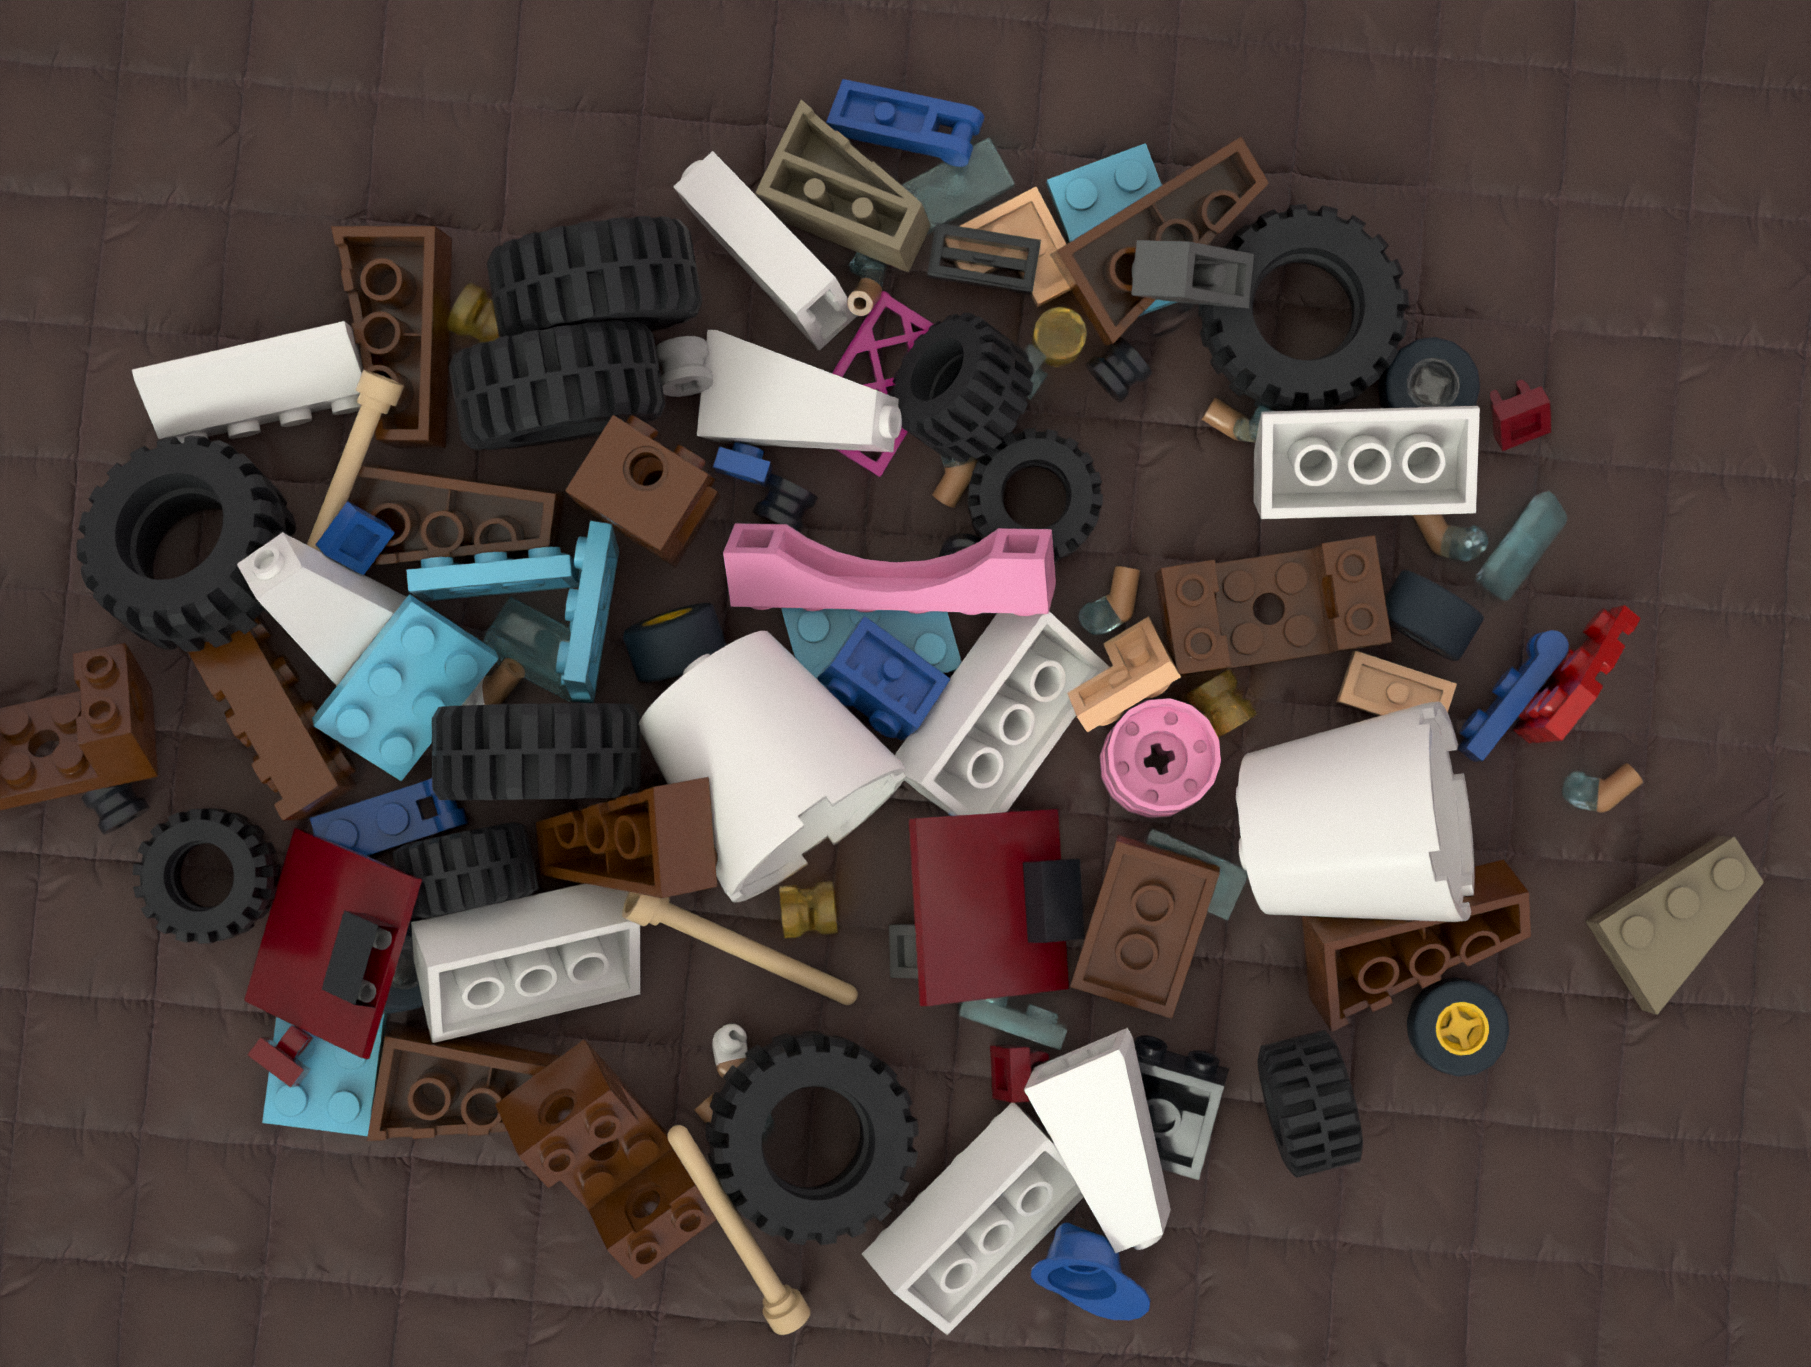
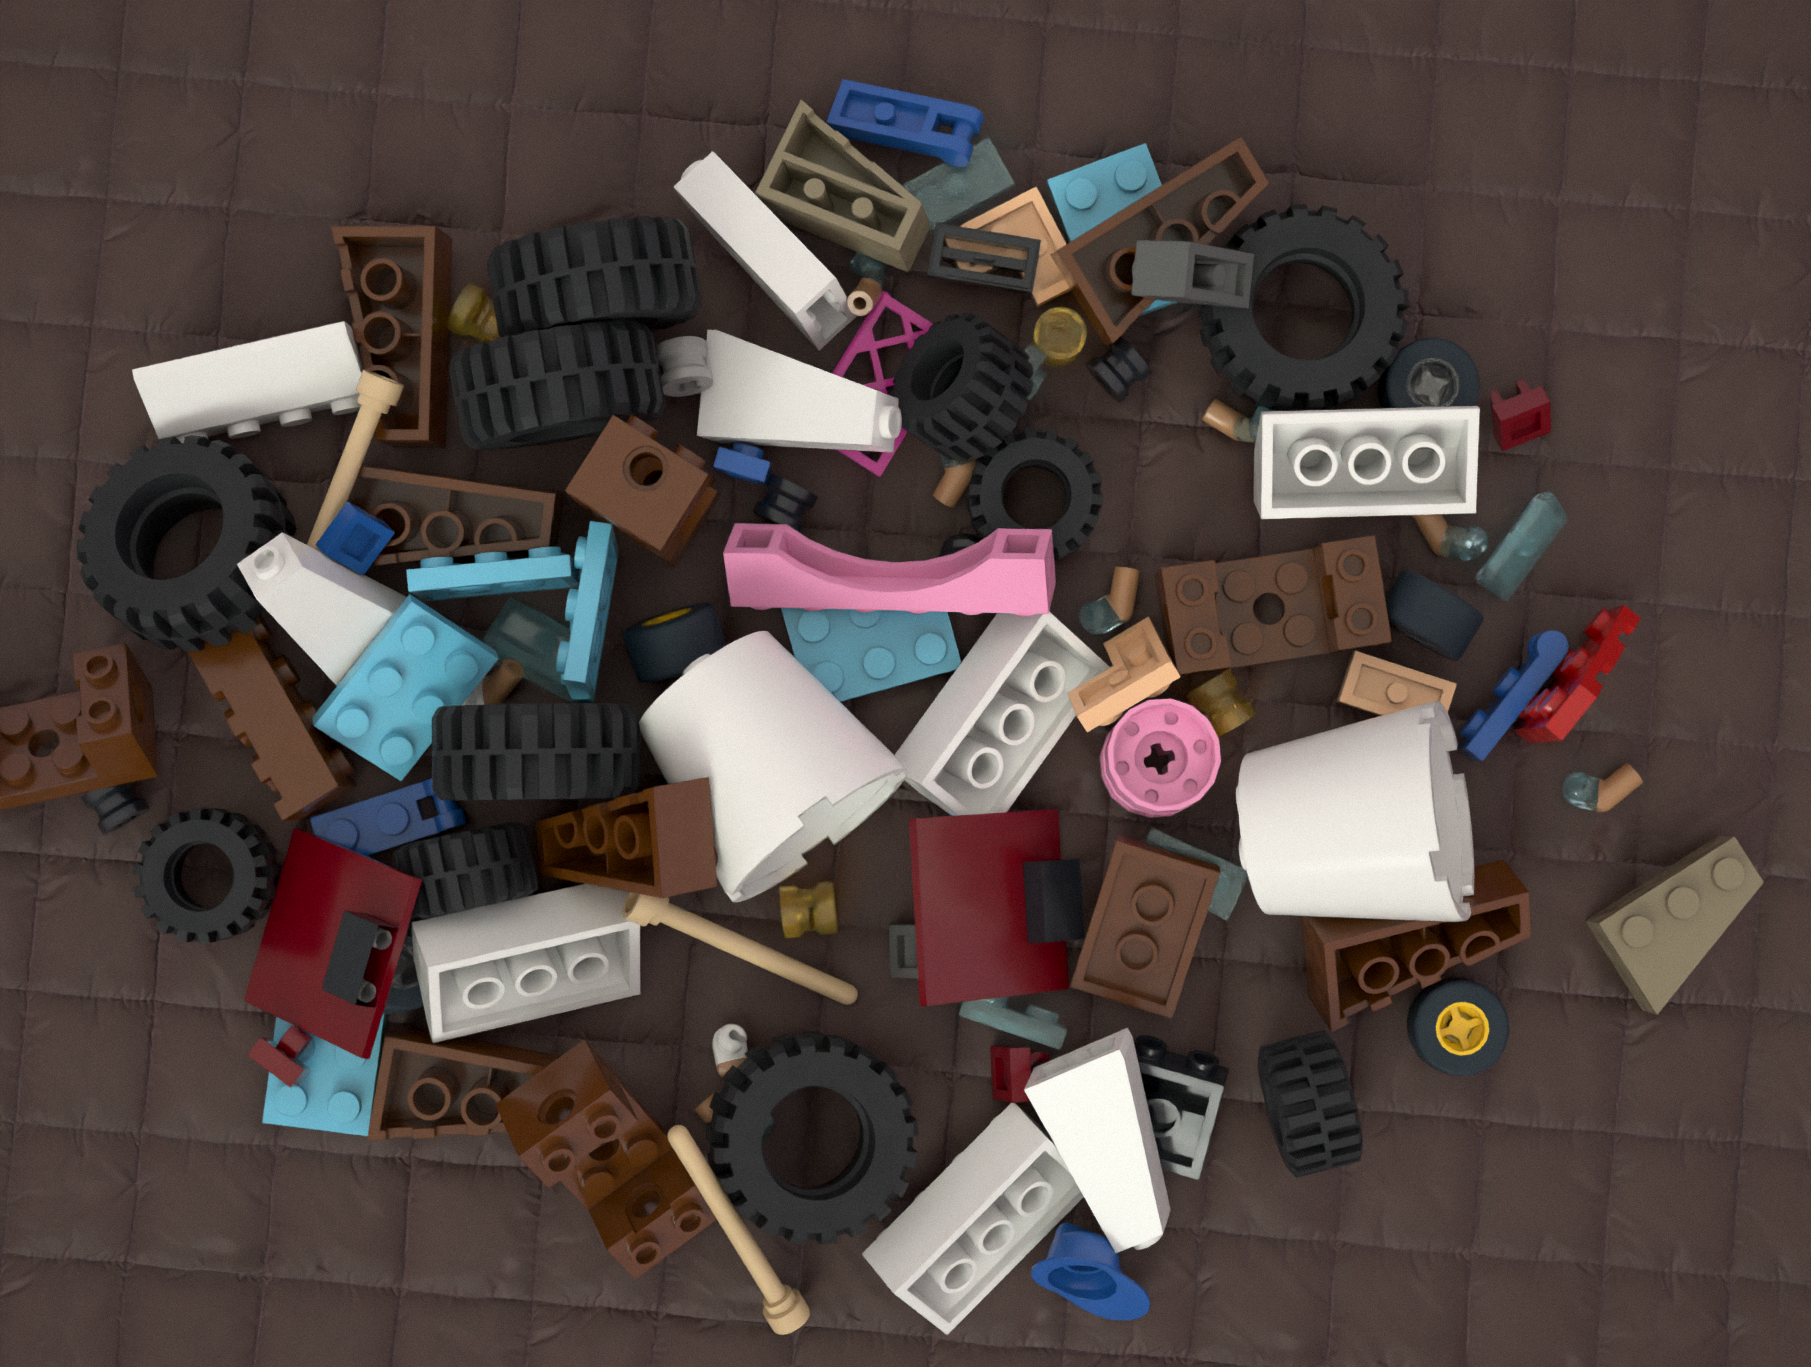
blue bracket [817,616,950,740] -> none

